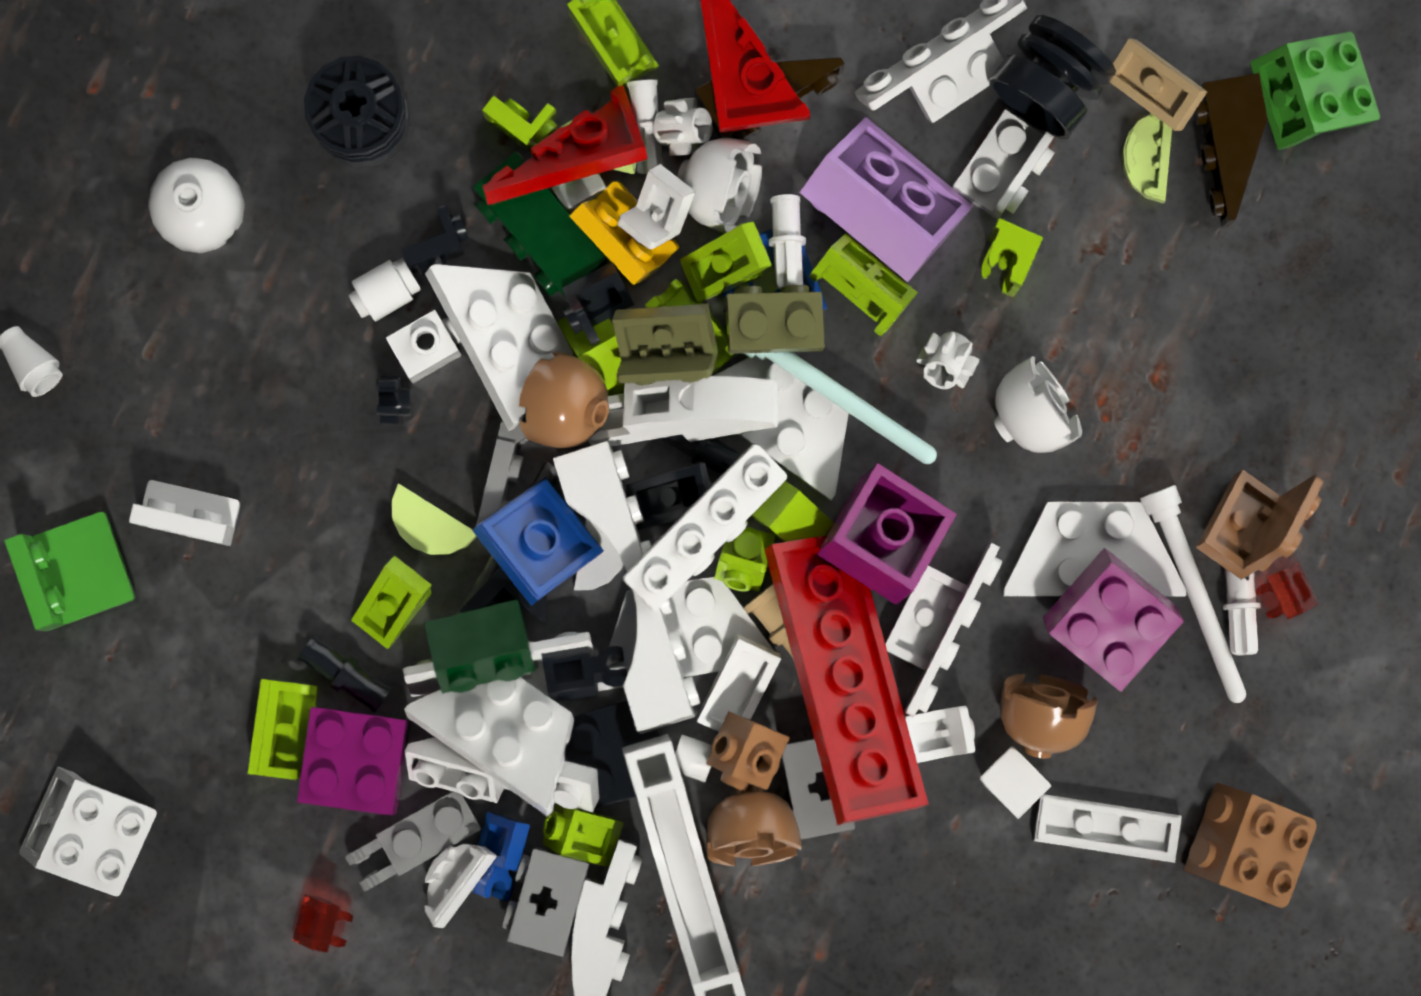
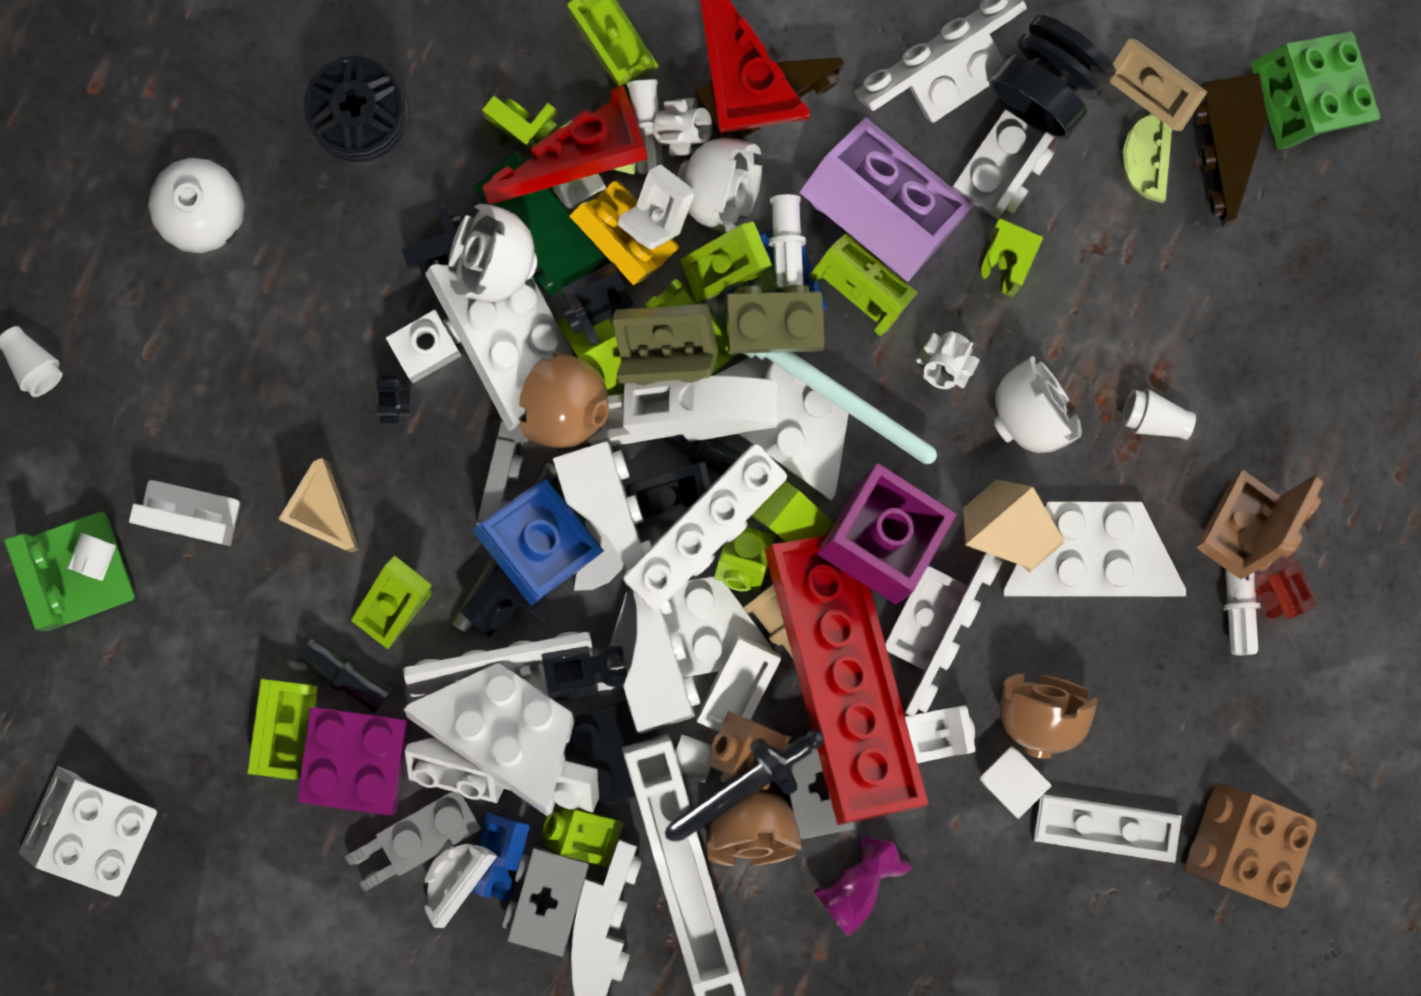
clear red tile [292,894,353,953] -> none
white brick [348,257,421,322] -> none
yellowish green tile [392,483,477,555] -> none
dark green brick [424,599,535,694] -> none
magenta brick [1043,547,1184,692] -> none
white piece [1140,485,1246,703] -> none
none -> white hose [67,533,116,581]
none -> tan slope [279,458,359,552]
none -> white cylinder [449,204,537,302]
none -> black sword [665,730,824,842]
none -> magenta animal [813,835,912,937]
none -> tan slope [962,479,1064,573]
none -> white cone [1122,388,1196,440]

